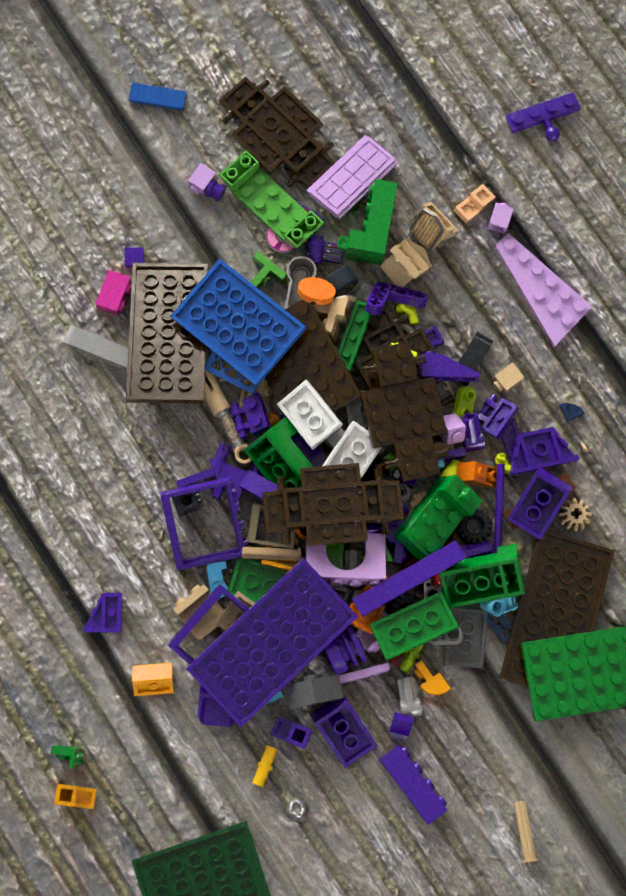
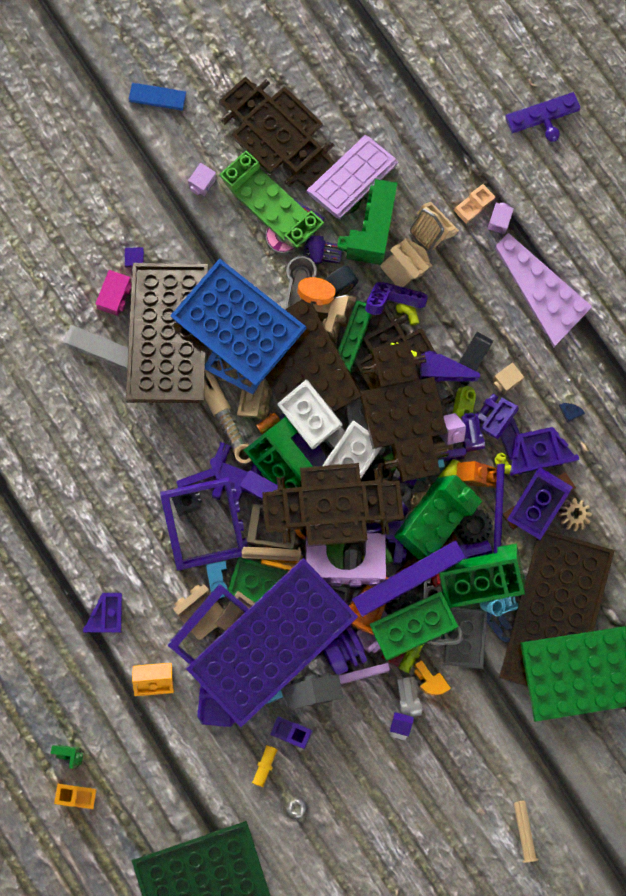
dark purple wheel [205,179,227,202] -> none
dark purple plate [231,392,271,440] -> none
bright green bracket [250,251,287,289] -> none
dark purple slope [309,694,378,768] -> none
dark purple brick [379,745,447,825] -> none
dark purple tile [424,326,445,348] -> none

